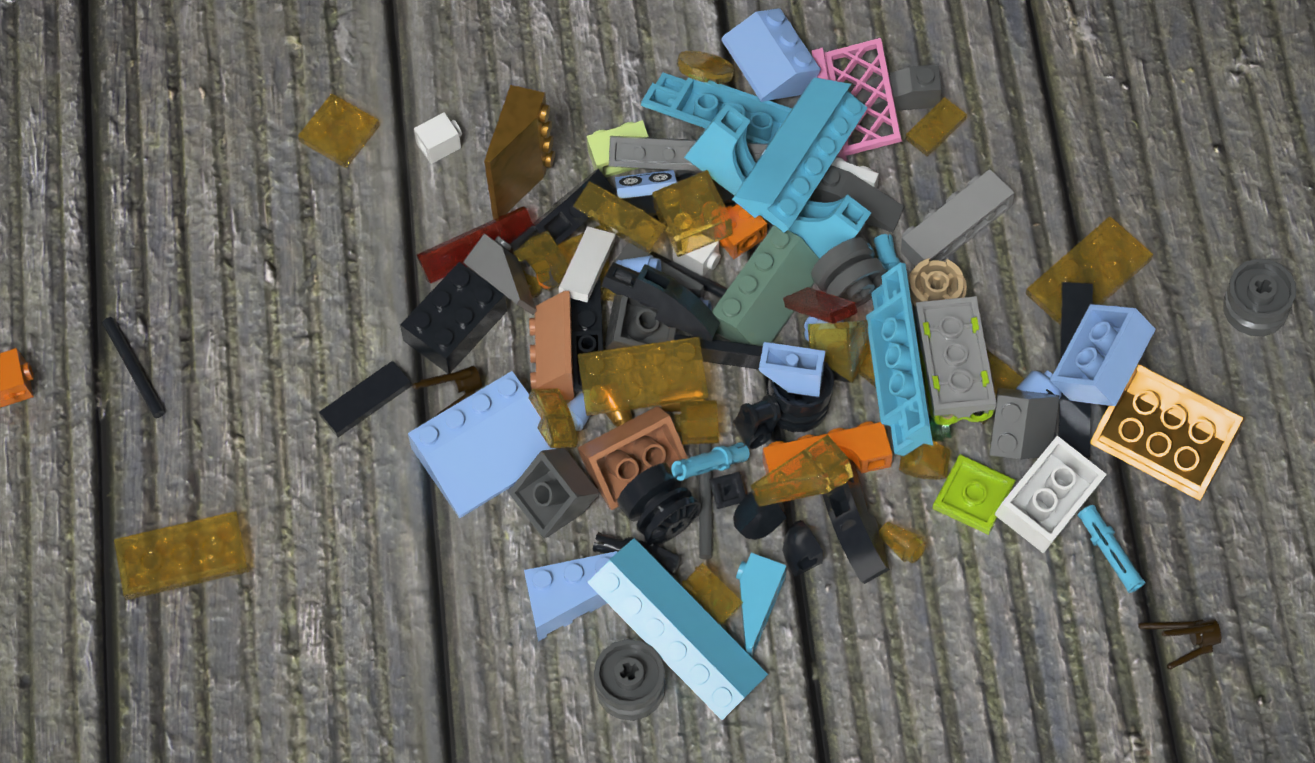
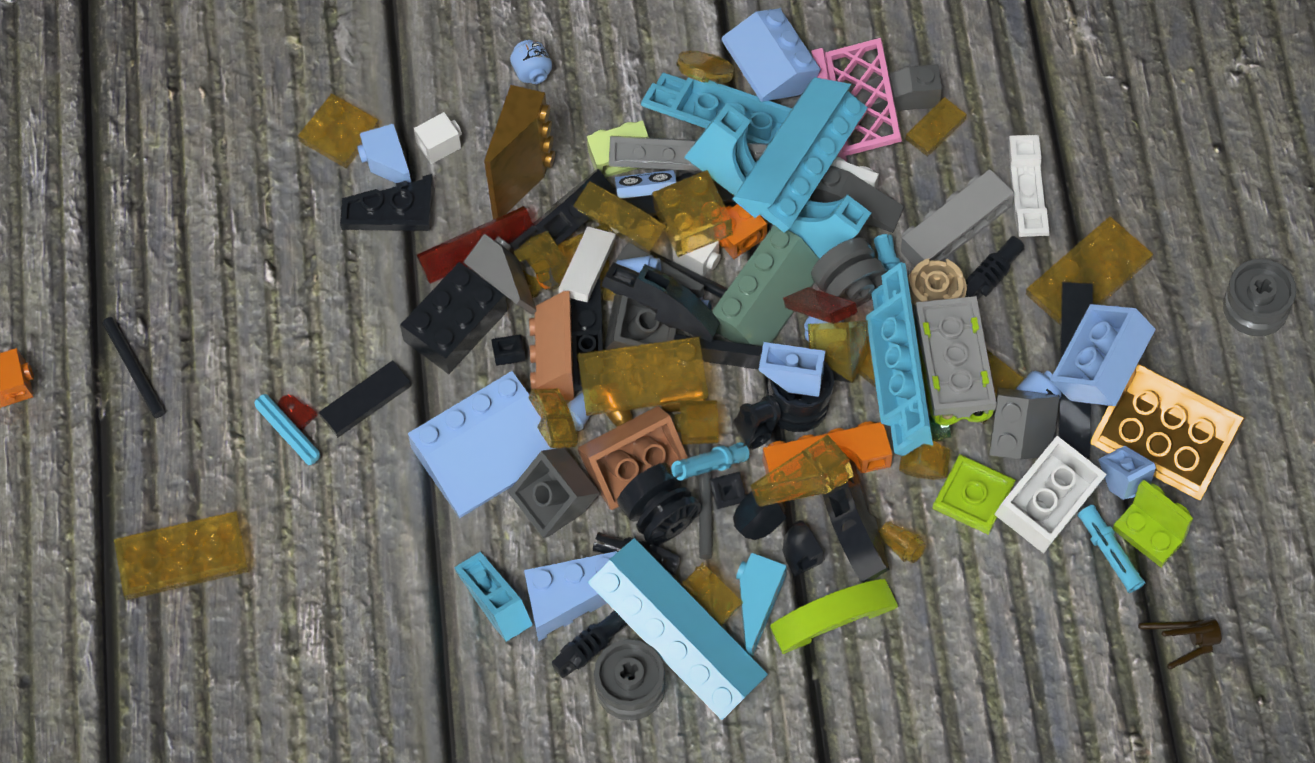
dark brown plant [412,365,482,420] -> none
none -> medium azure axle [254,394,321,465]
none -> clear red piece [278,395,317,431]
none -> black wing [340,174,433,231]
none -> light blue slope [357,124,411,183]
none -> medium azure slope [454,552,533,642]
none -> black tile [491,334,526,366]
none -> light blue head [510,40,552,84]
none -> black hinge [552,610,628,678]
none -> lime slope [770,579,898,654]
none -> black hinge [965,236,1024,300]
none -> white slope [1009,135,1049,237]
none -> light blue slope [1098,446,1156,500]
none -> lime bracket [1113,480,1193,568]

